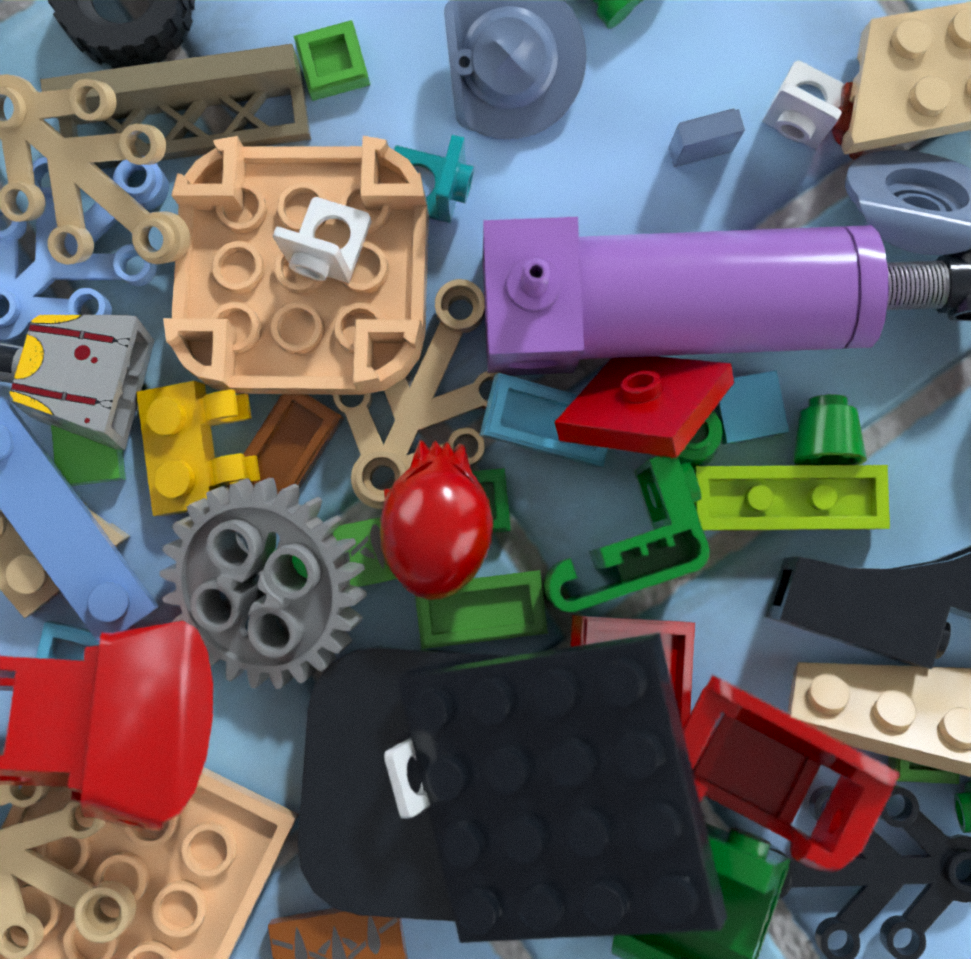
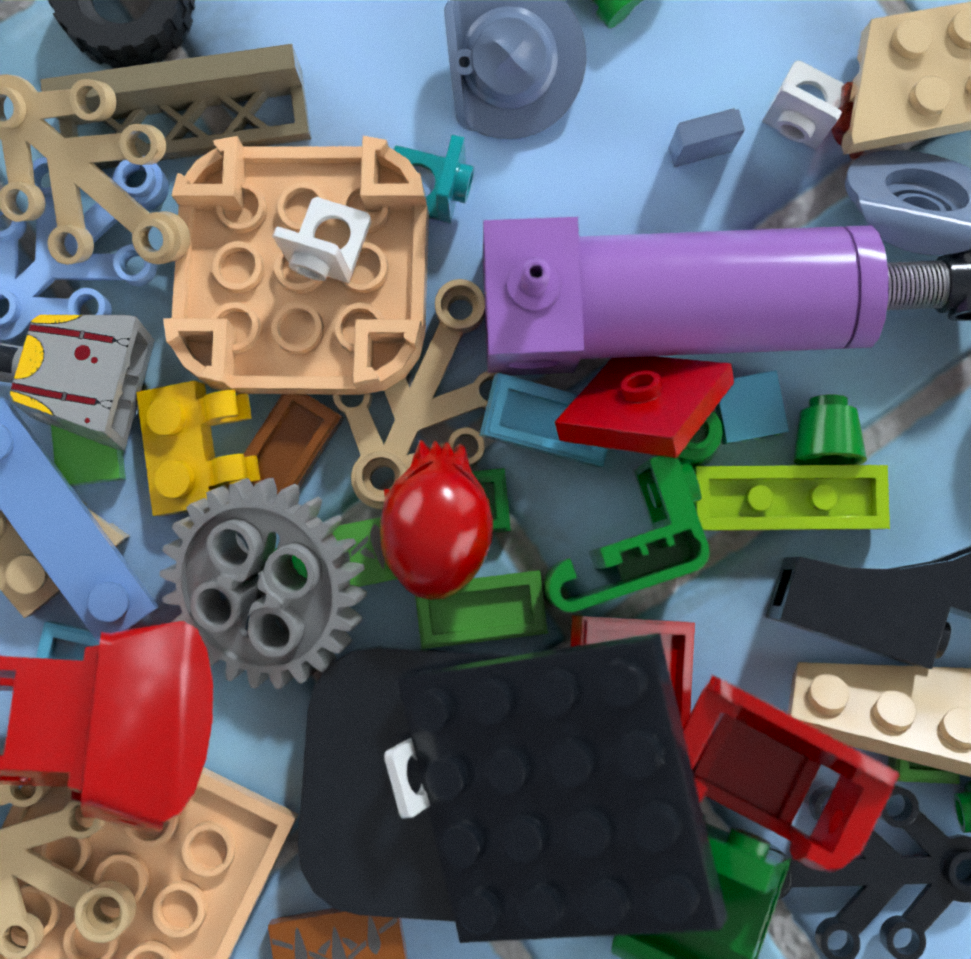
bright green tile [294,20,371,101] -> none

